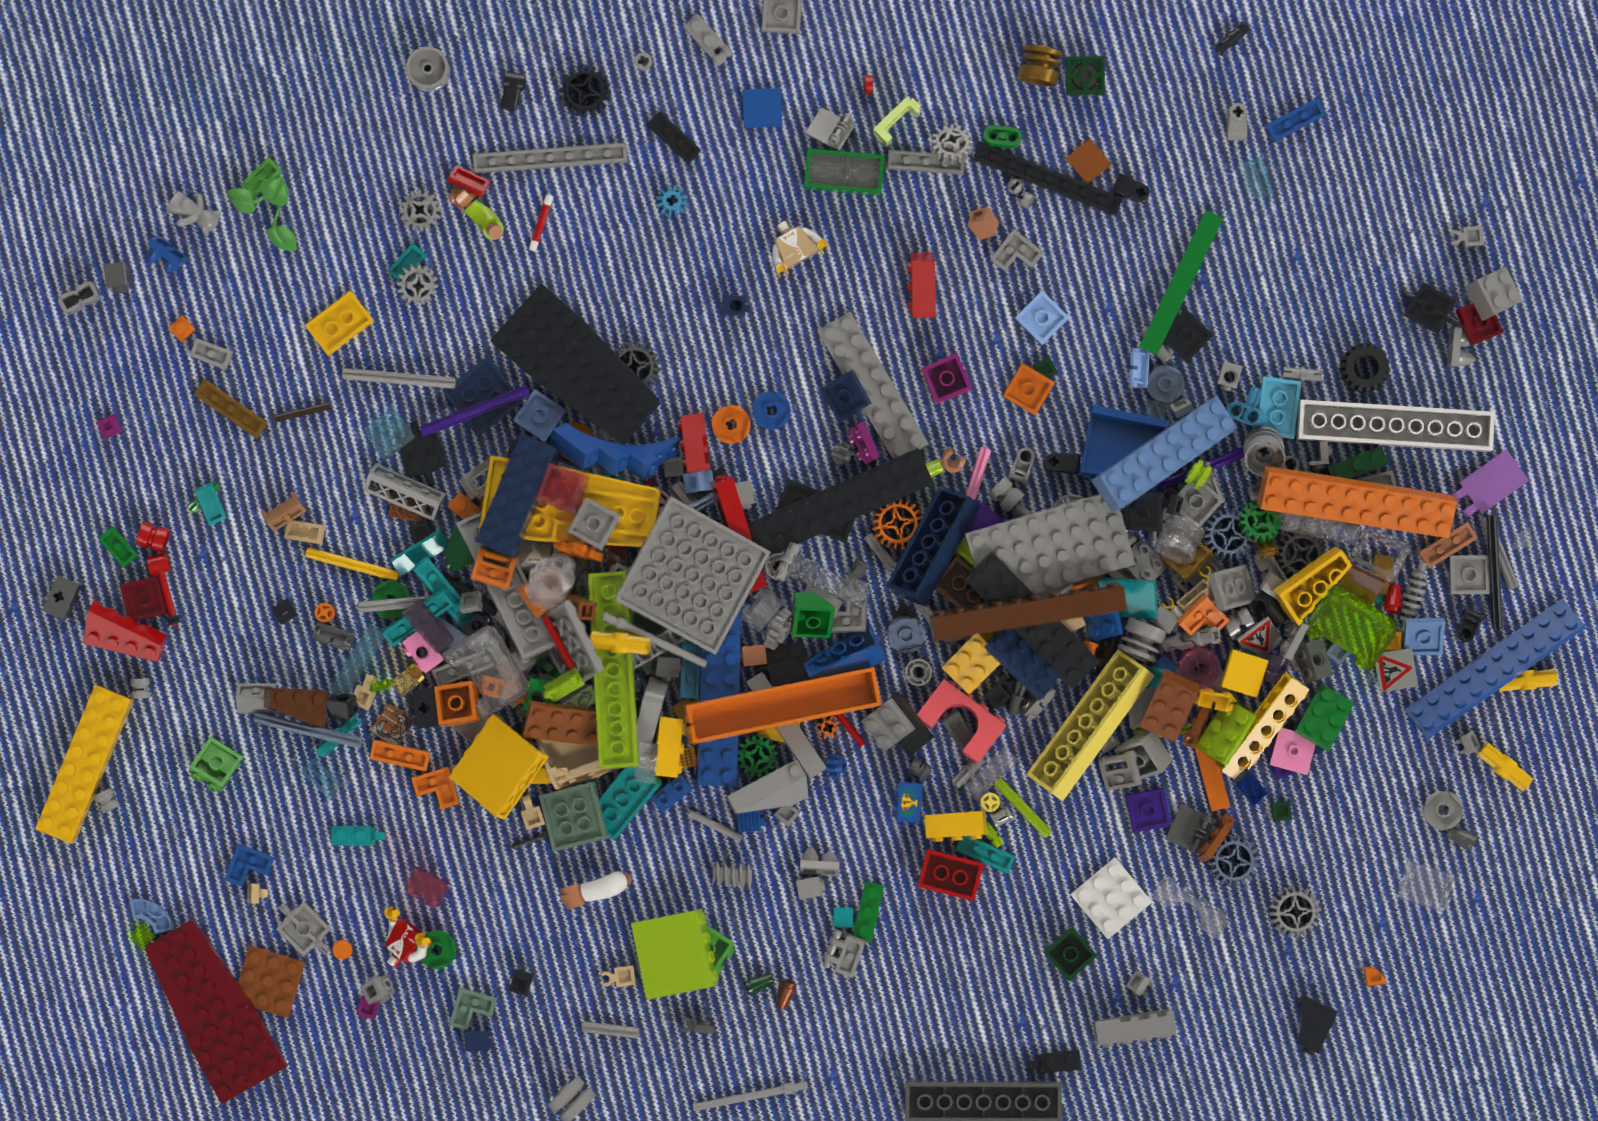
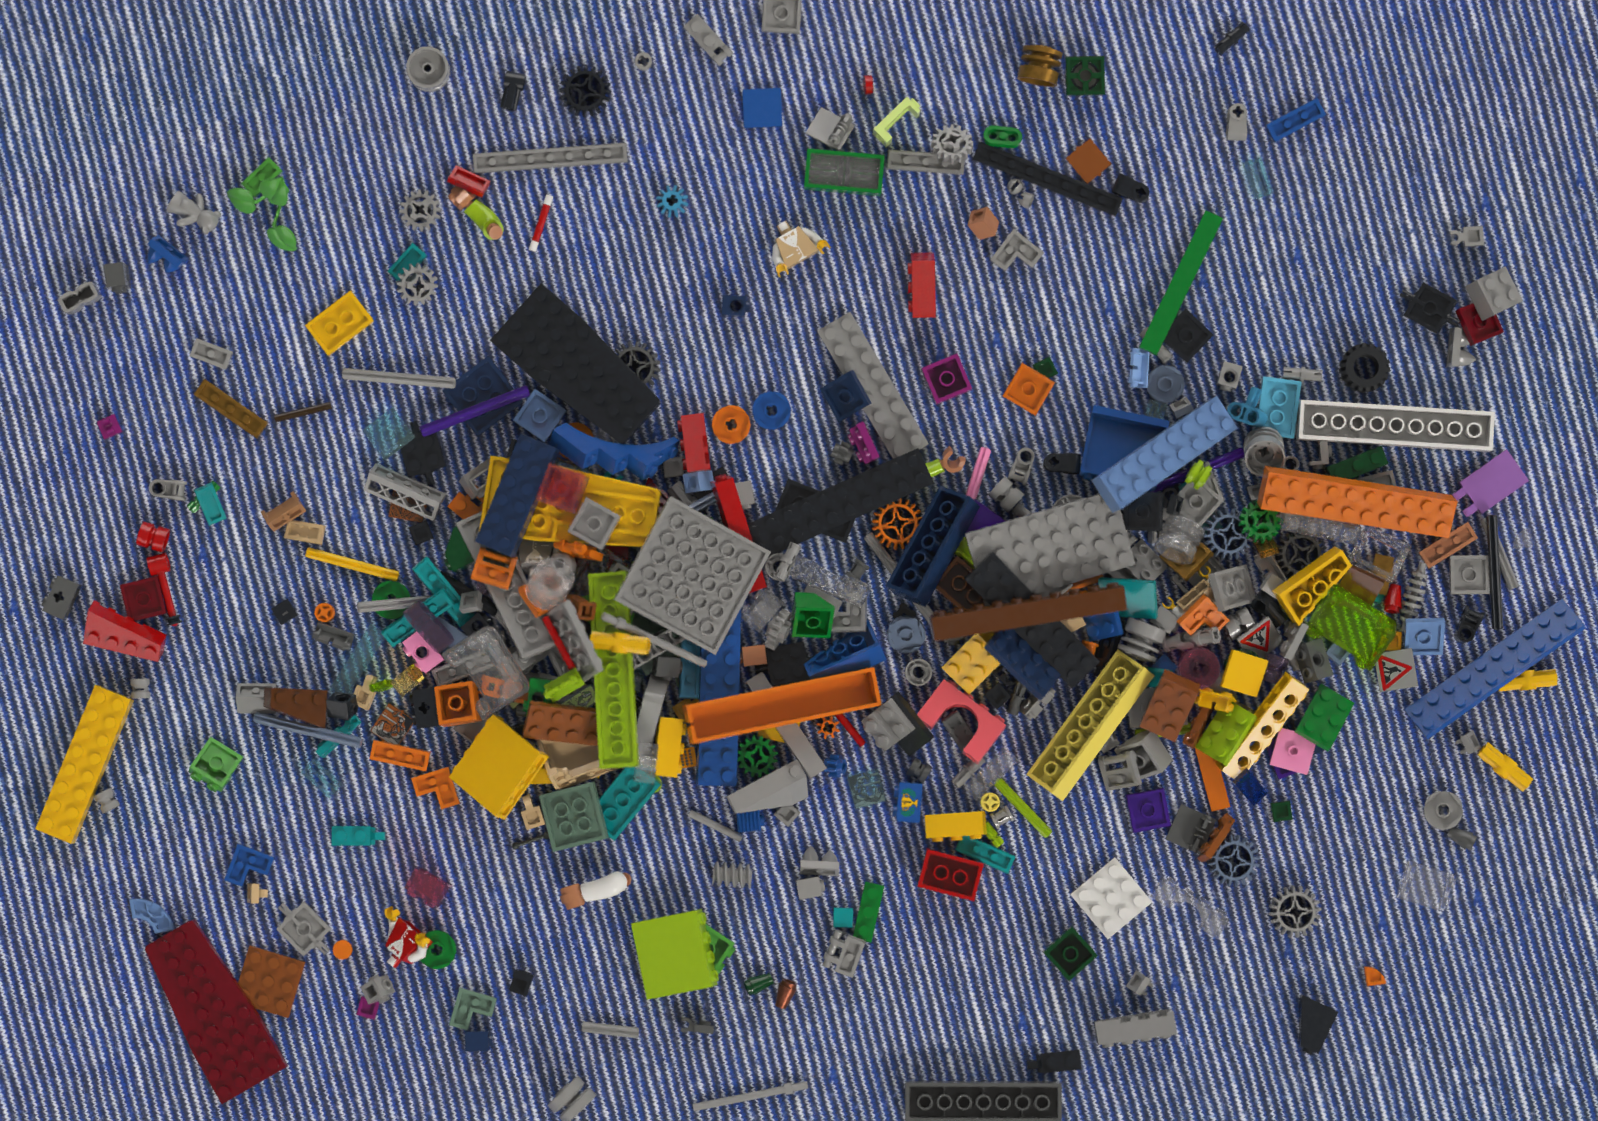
green plate [98,526,139,568] -> none
clear neon green plate [128,922,156,950] -> none
orange plate [168,315,196,343] -> none
teal tile [390,529,448,576] -> none
dark green tile [537,657,561,679] -> none
tan plate [601,965,636,987] -> none
black tile [646,111,702,165] -> none
blue brick [650,774,693,813] -> none
light blue plate [1015,291,1070,345] -> none
none -> light grey piece [149,479,187,501]
none -> clear light blue piece [847,768,886,809]

